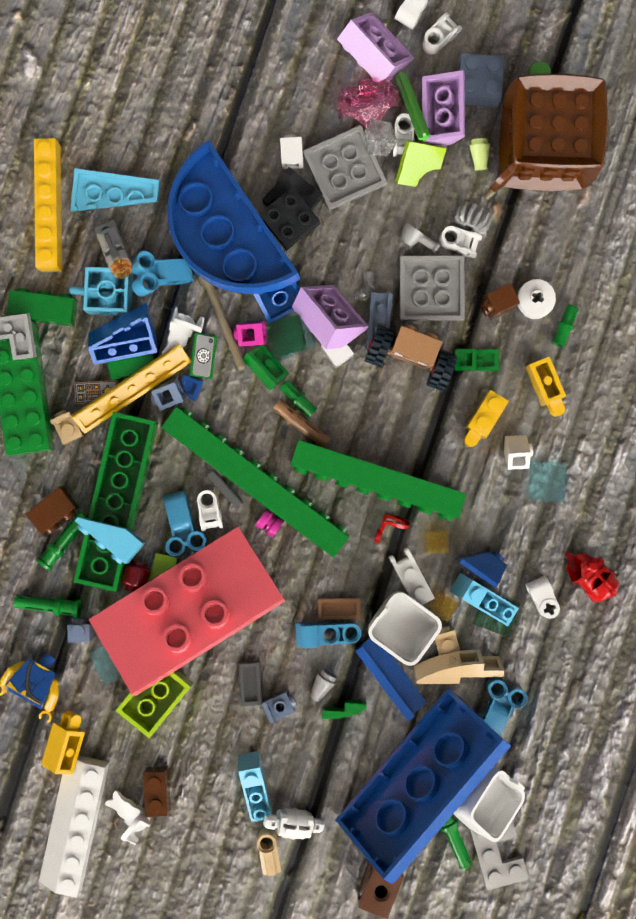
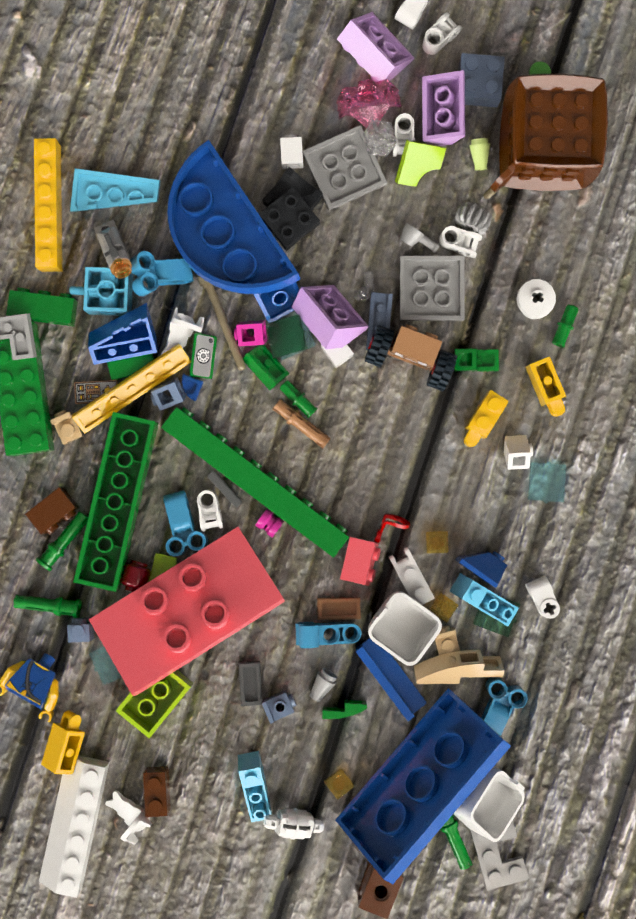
medium azure slope [75,517,146,564] -> none
tan piece [257,827,282,876] -> none
green brick [291,440,466,522] -> none
bright green axle [395,71,430,142] -> none
reddish brown brick [480,283,520,320] -> none
red helmet [565,552,619,603] -> none
none -> clear yellow plate [324,768,355,800]
none -> coral brick [340,537,380,586]

